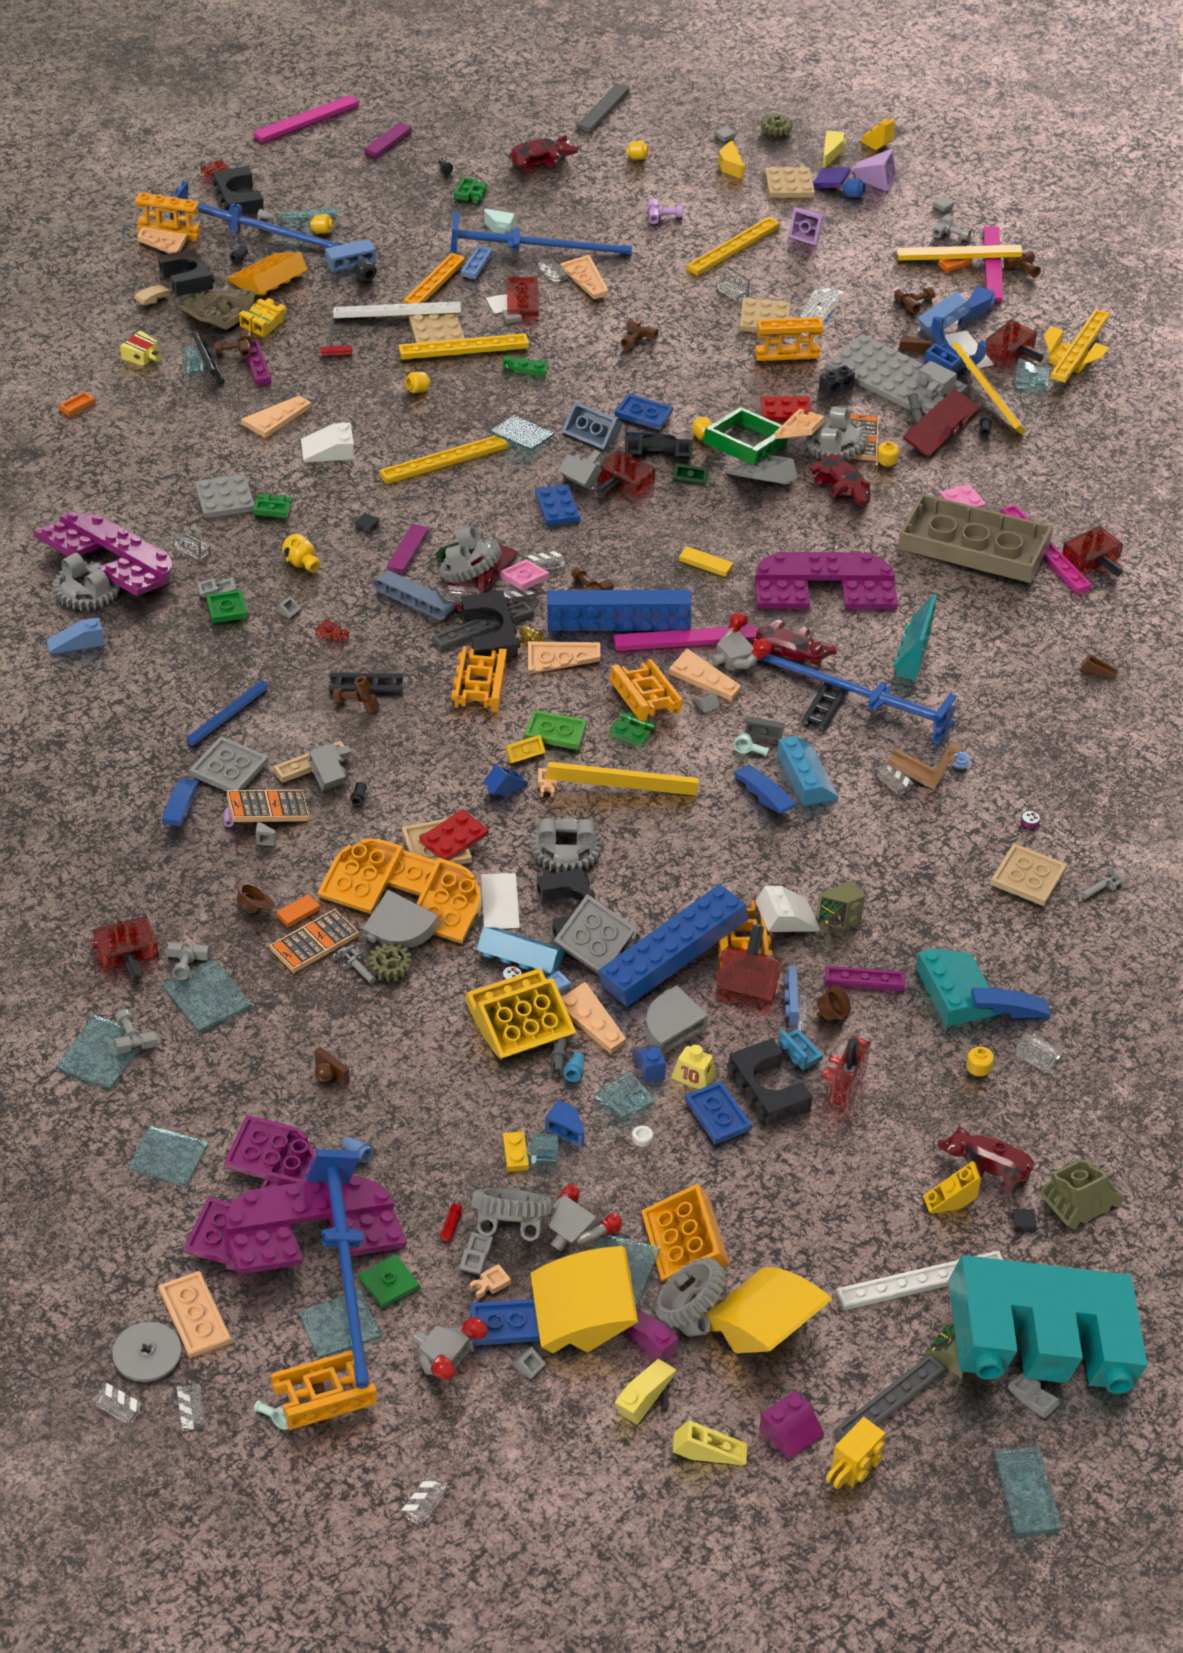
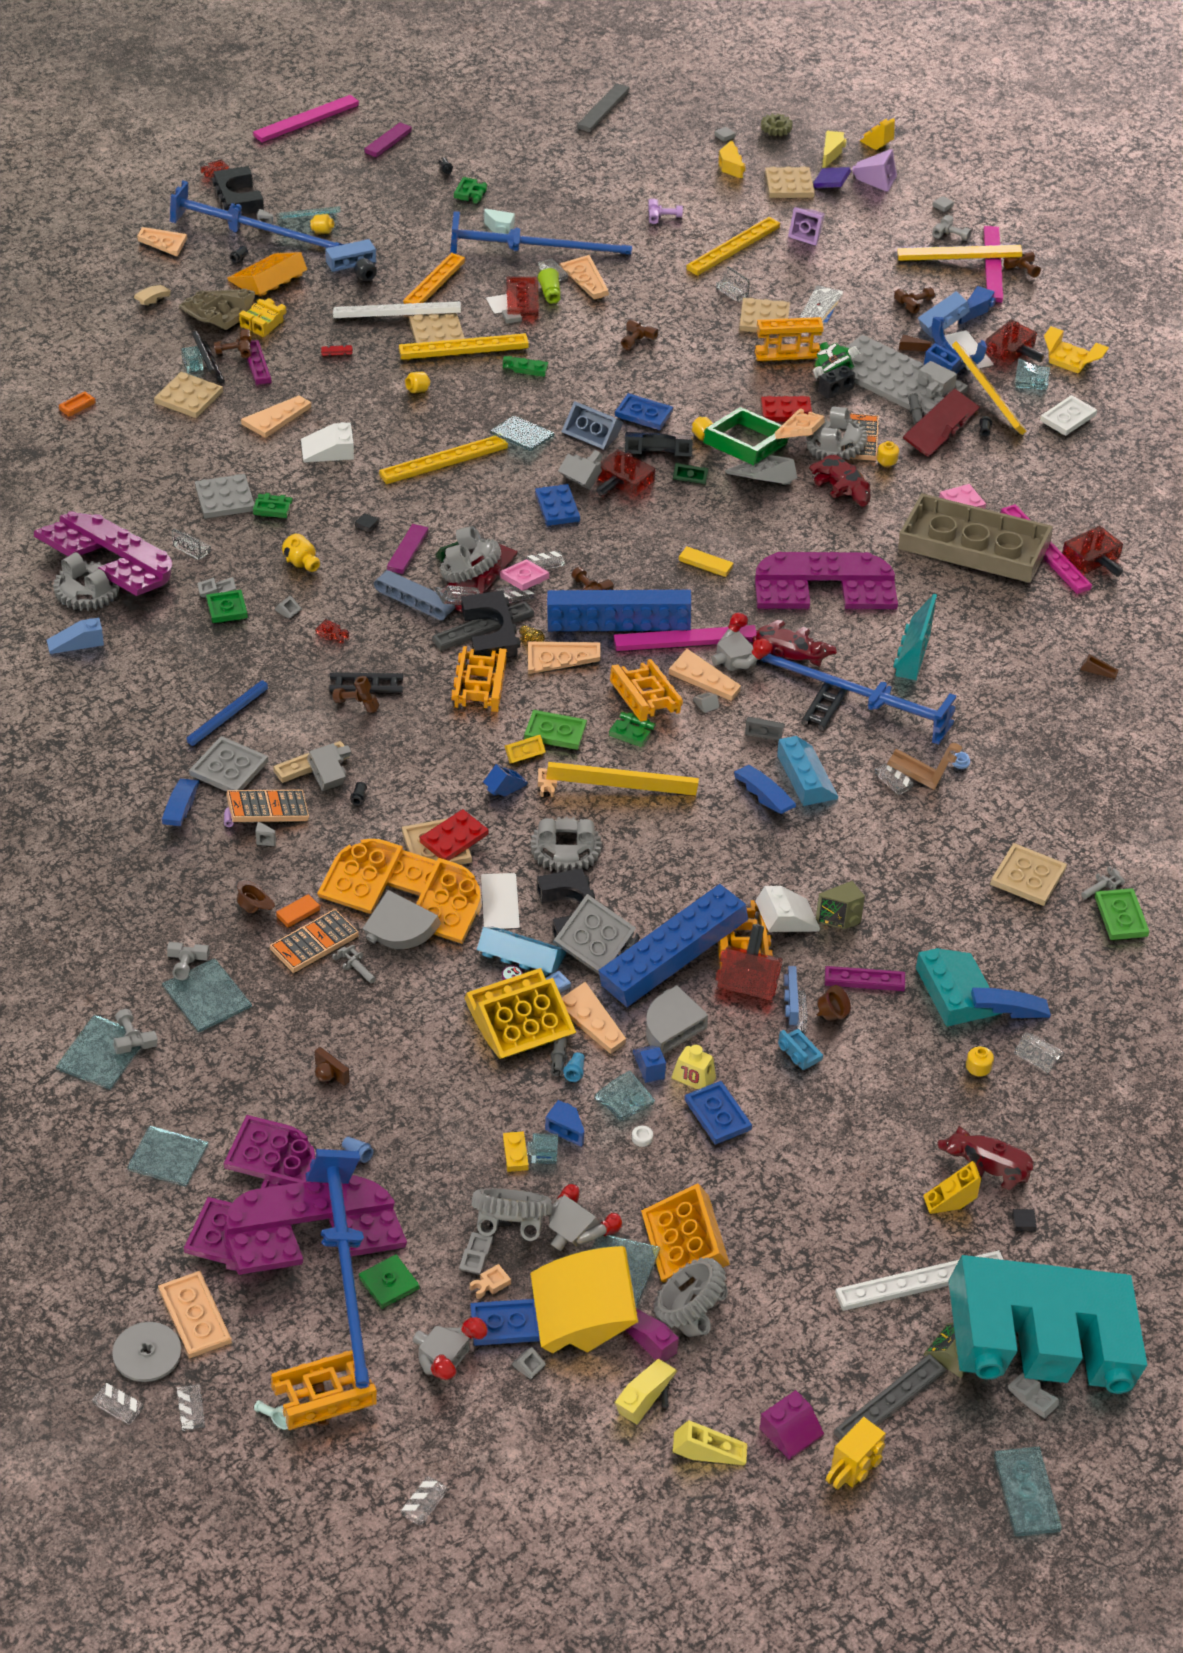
clear red piece [90,915,159,982] -> none
light yellow torso [120,331,162,365] -> none
light orange fence [135,192,201,242] -> none
black arch [158,249,215,297] -> none
clear light blue piece [299,1290,382,1359] -> none
olive gear [368,942,412,981] -> none
red axle [440,1203,462,1242] -> none
medium blue plate [461,246,492,279] -> none
dark red animal [509,135,579,174] -> none
yellow head [626,140,649,161] -> none
yellow slope [705,1267,832,1353] -> none
black arch [727,1038,813,1126] -> none
light aqua bar [734,733,769,756] -> none
clear red piece [821,1035,871,1109] -> none
blue head [843,178,866,198] -> none
orange tile [938,259,972,273] -> none
tile [1021,810,1040,829] -> none
olive slope [1040,1159,1124,1230] -> none
yellow tile [1050,309,1110,383] -> none
none -> tan plate [154,372,223,418]
none -> lime plant [537,268,561,304]
none -> torso [813,342,860,379]
none -> white plate [1040,395,1097,436]
none -> bright green plate [1095,888,1150,940]

